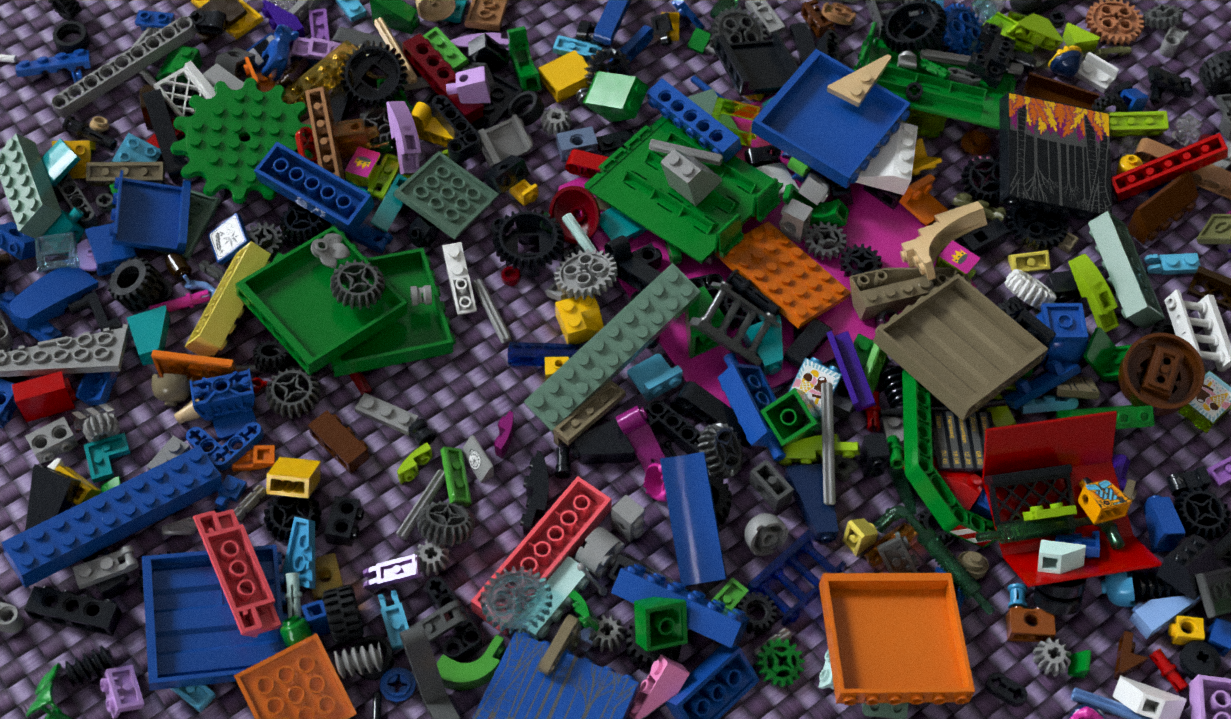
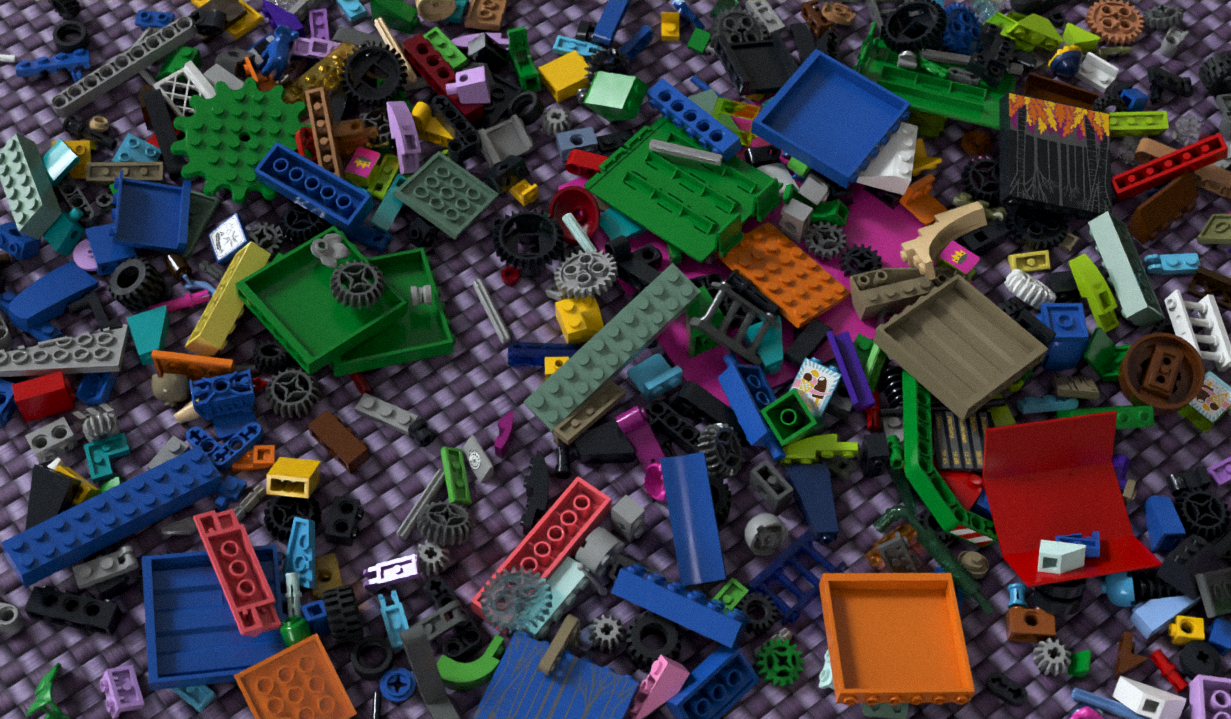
clear light blue plate [35,232,80,273] -> none
black piece [65,645,117,688] -> none
light grey piece [334,643,383,679] -> none
lime slope [397,443,433,484] -> none
white slope [442,242,477,315] -> none
green slope [568,590,600,632] -> none
green slope [634,597,688,652] -> none
black plate [651,13,673,46] -> none
light grey slope [660,149,722,206] -> none
light grey axle [821,382,836,505] -> none
tan wing [827,54,892,107] -> none
light yellow slope [842,518,878,556] -> none
black bush [905,82,923,101] -> none
clear green piece [975,514,1125,550] -> none
black fence [984,464,1077,527] -> none
blue hinge [1002,360,1081,409] -> none
lime plate [1023,502,1077,521] -> none
light orange torso [1078,477,1132,525] -> none
yellow head [1116,155,1143,175] -> none

